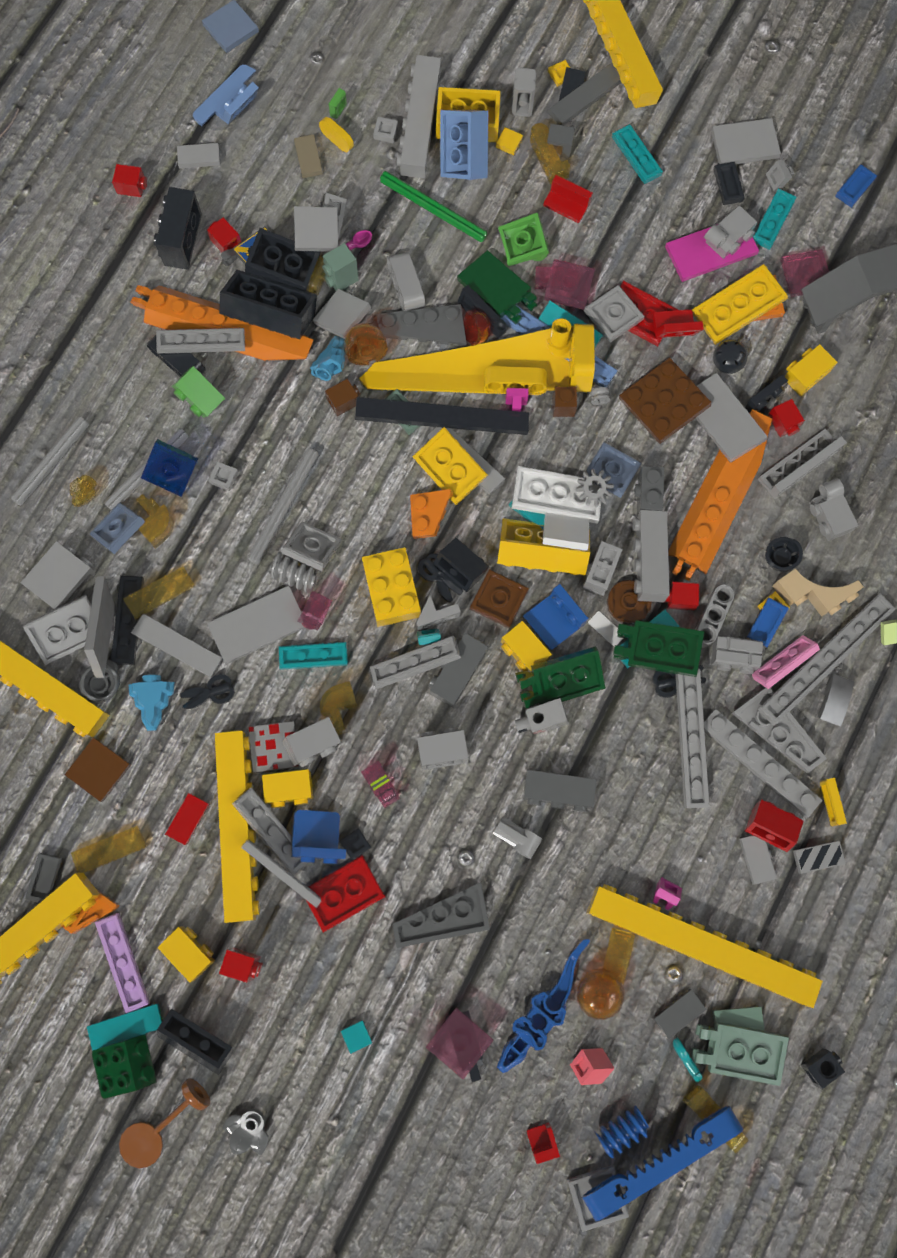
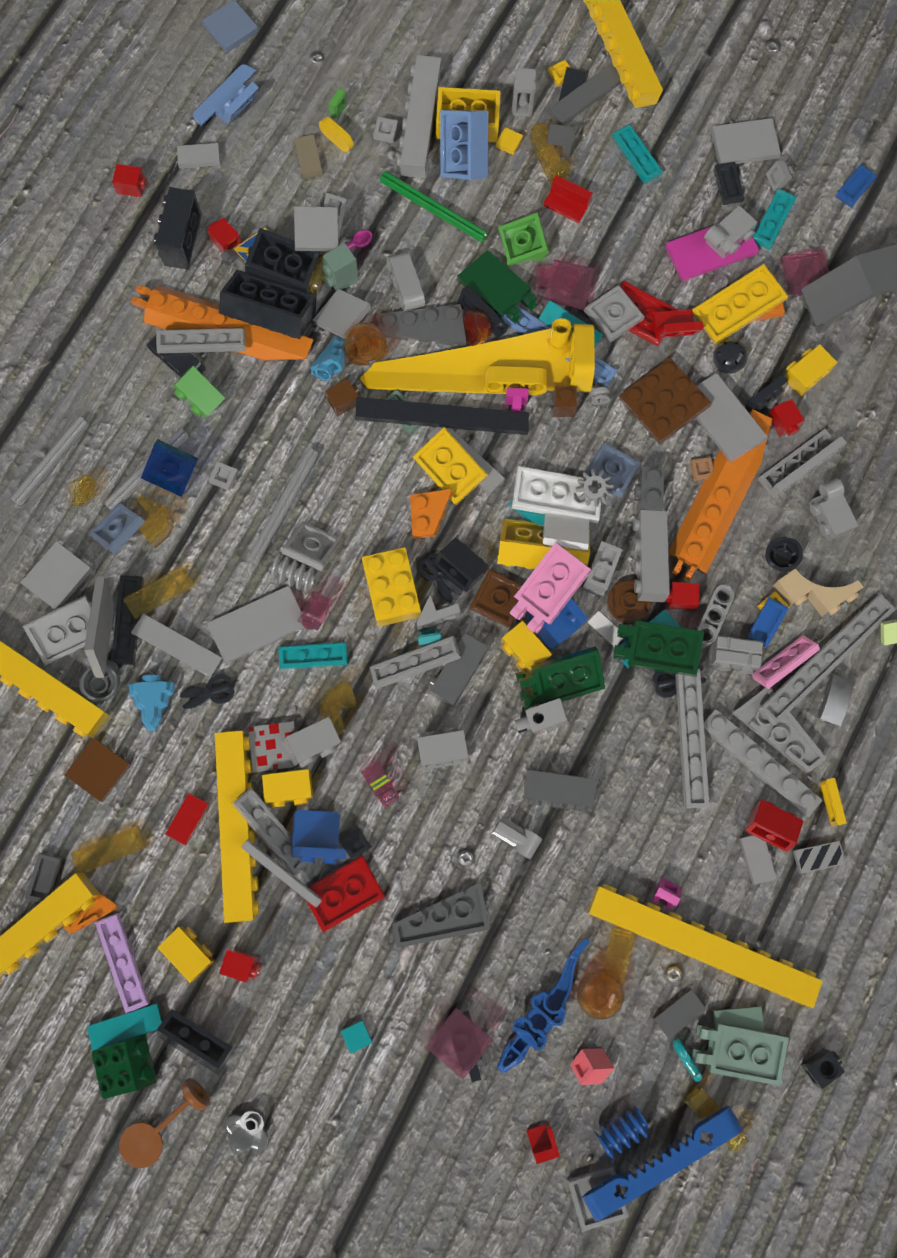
none -> bright pink tile [510,542,592,634]
none -> medium nougat tile [689,457,714,482]

